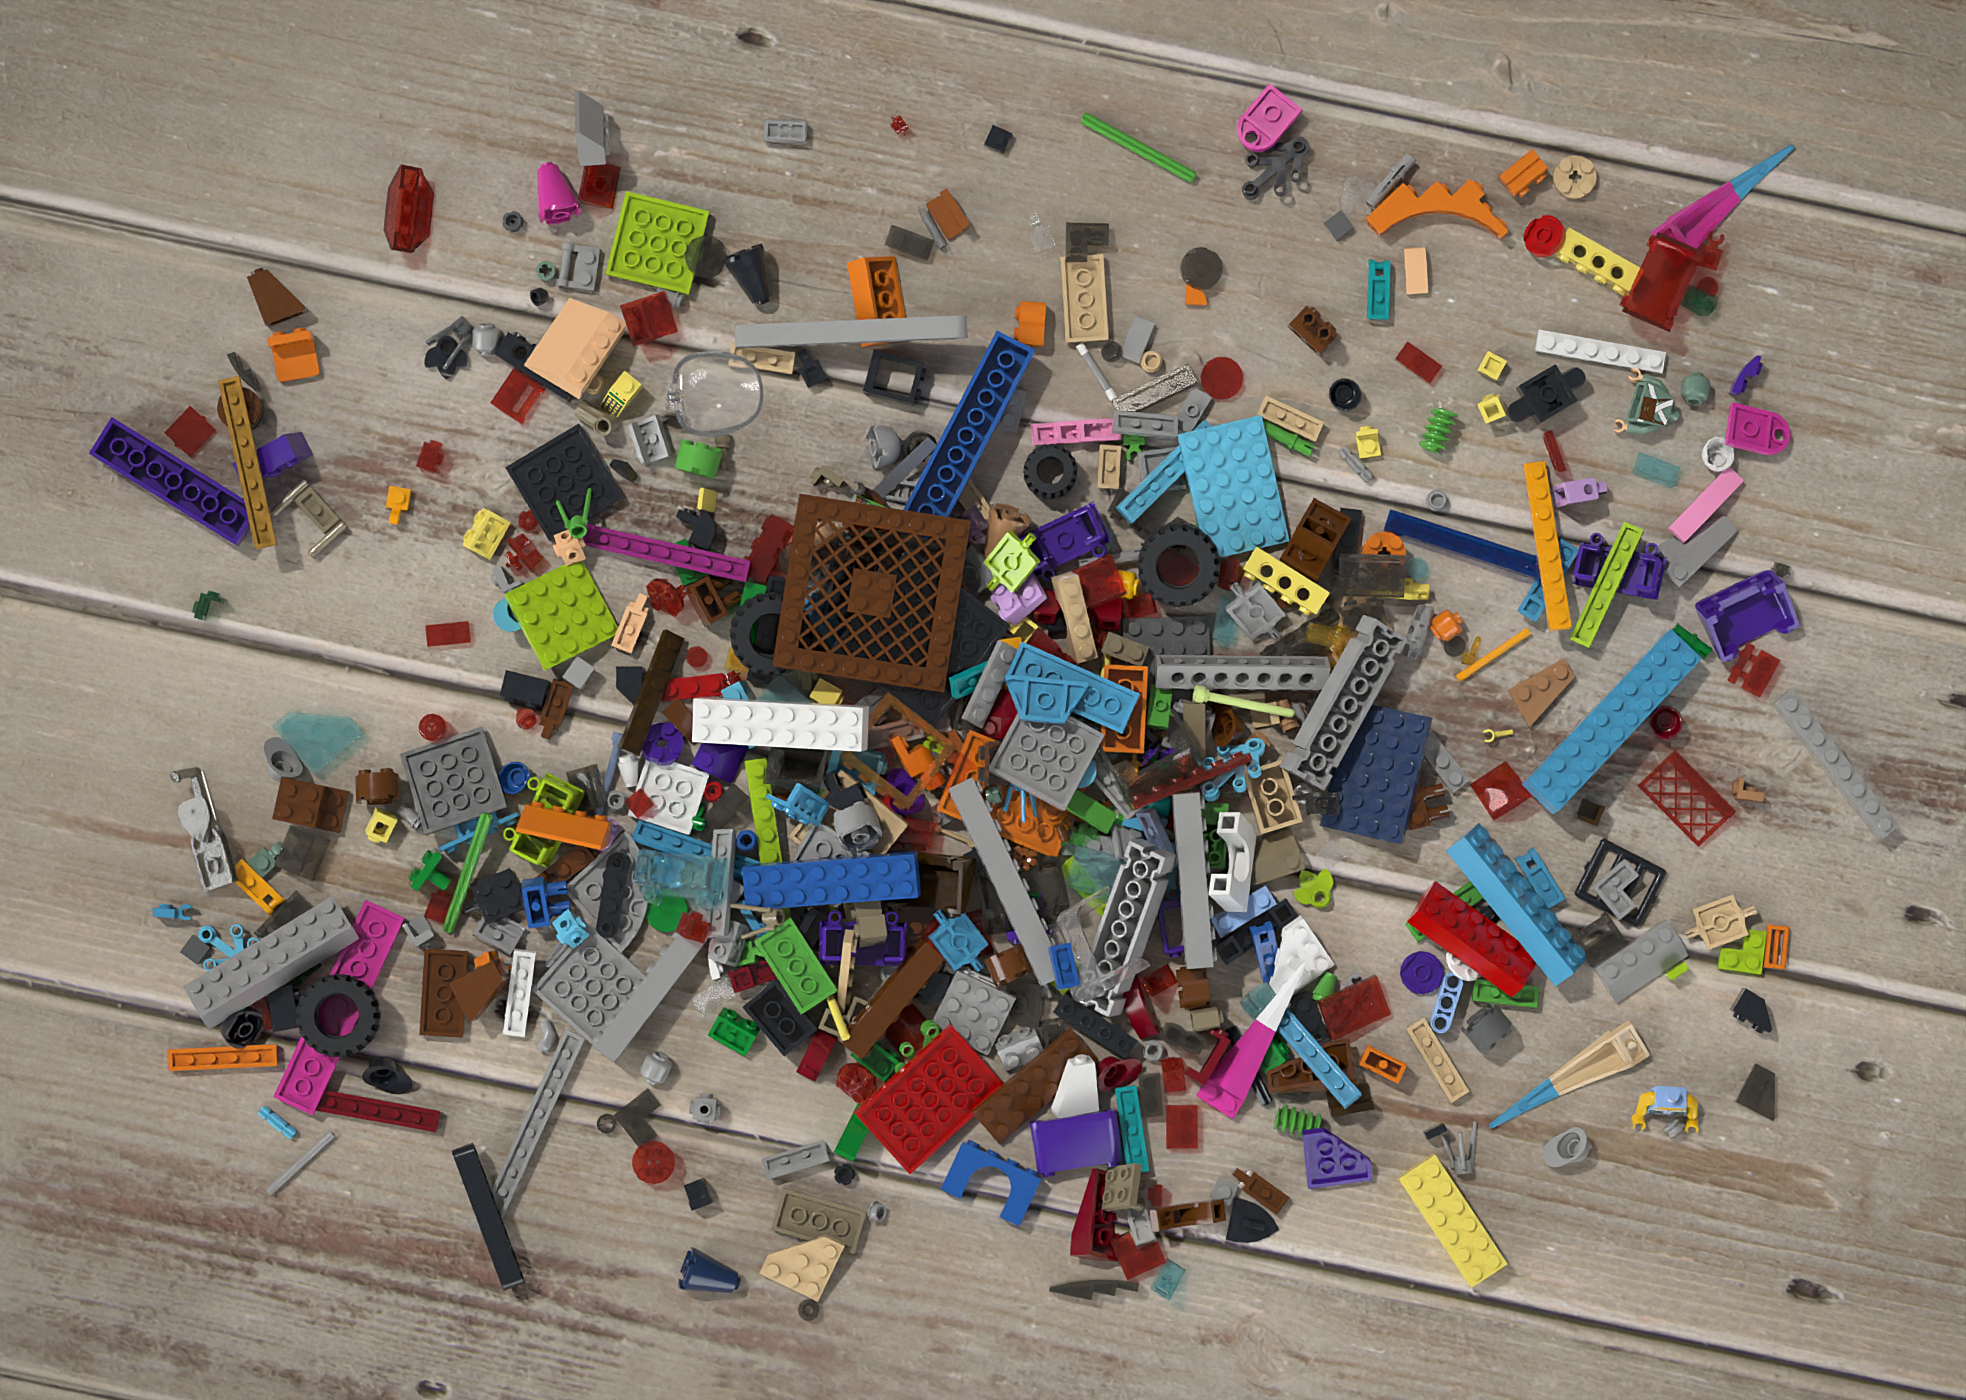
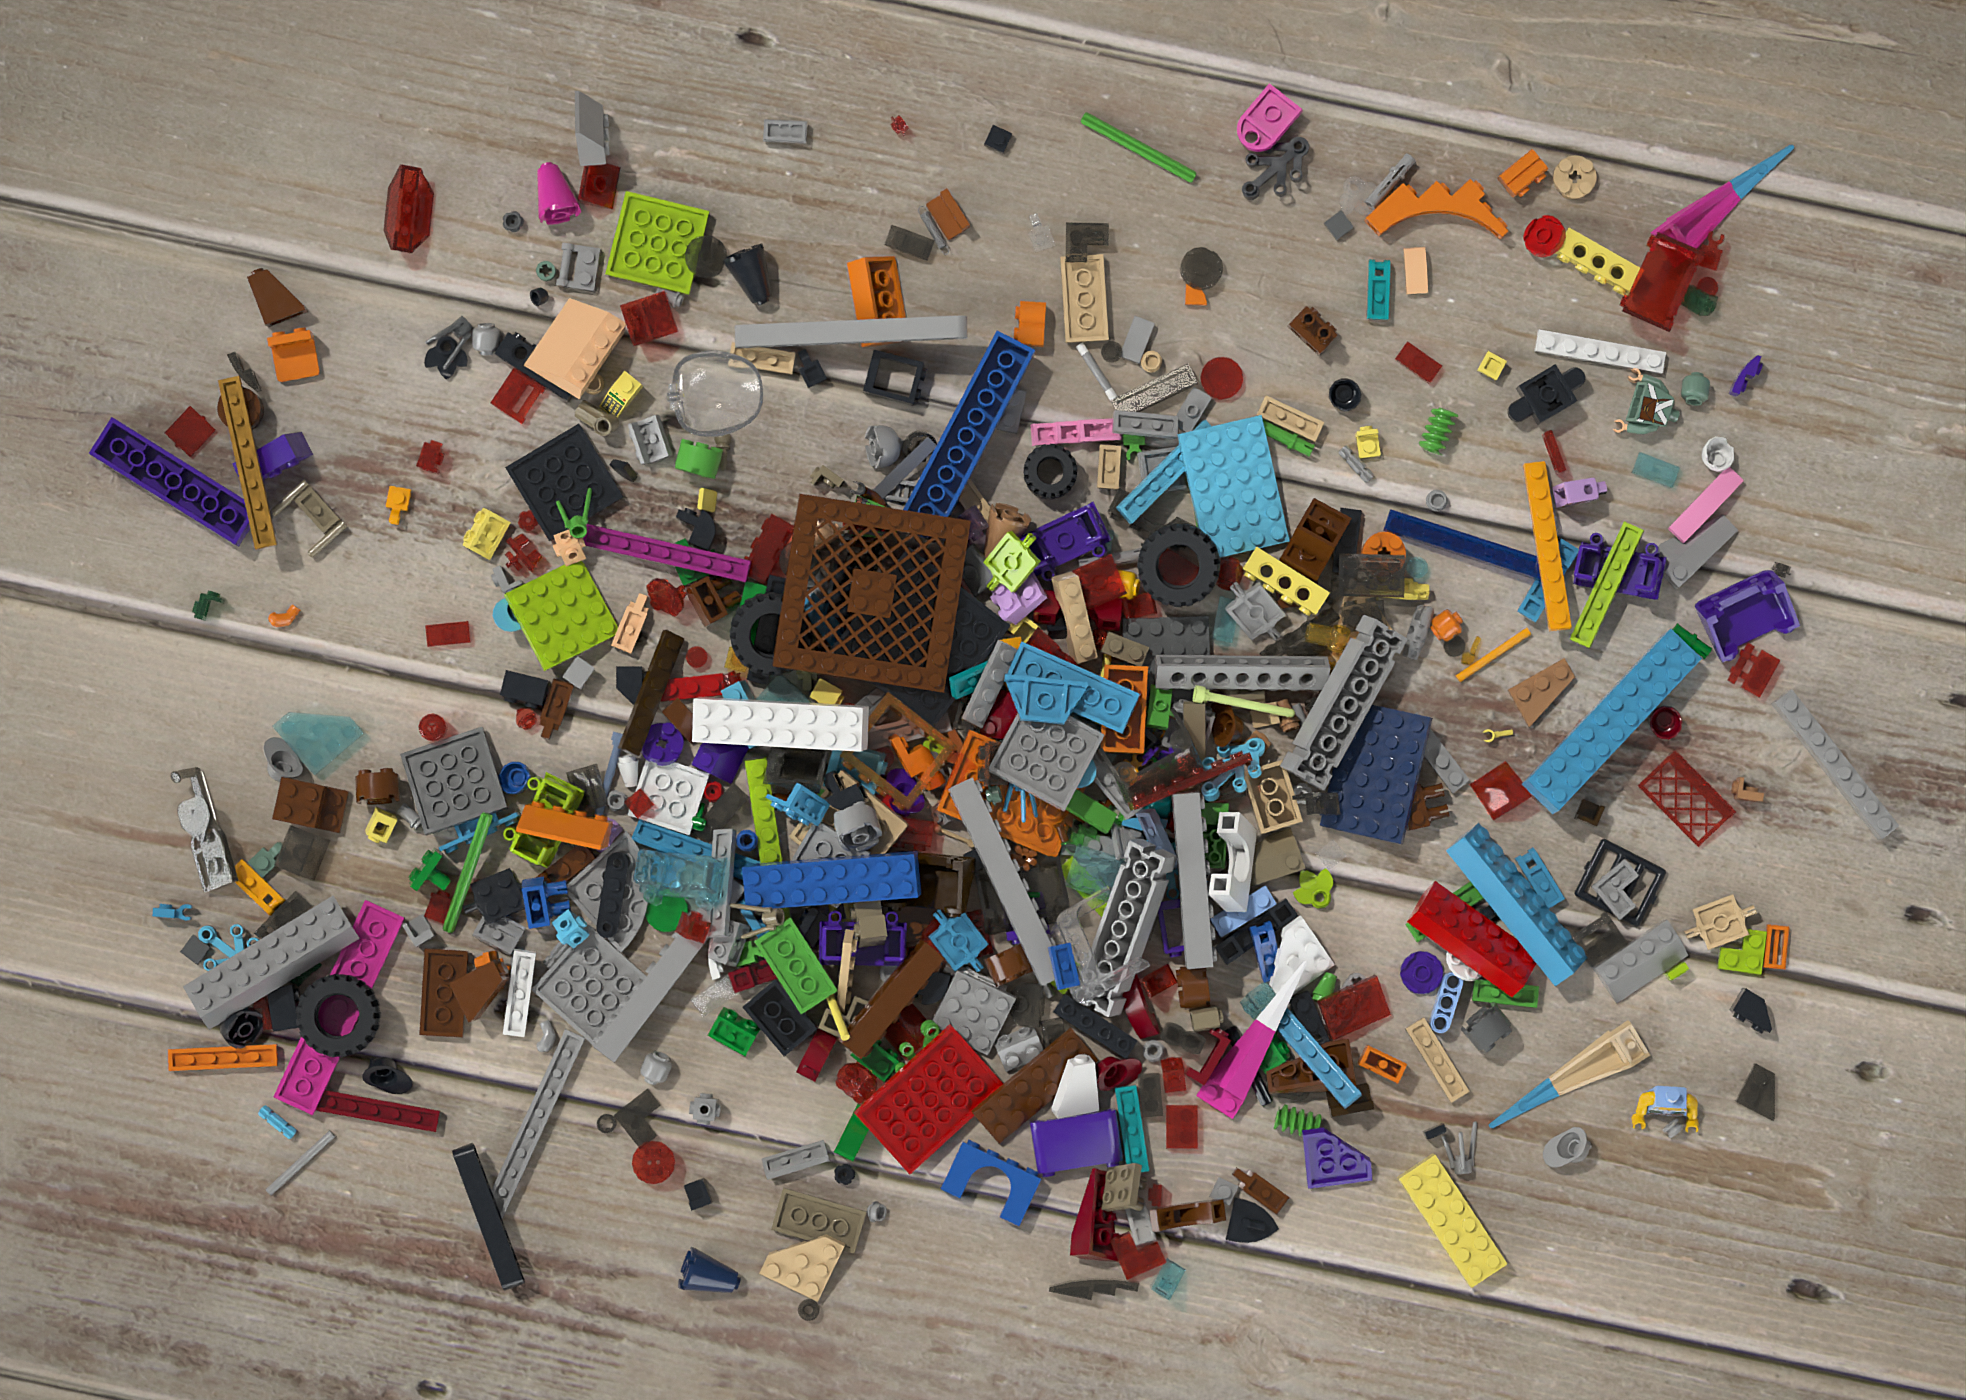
light yellow brick [1477,394,1507,423] -> none
dark pink plate [1724,402,1790,455] -> none
none -> orange arm [268,604,301,627]

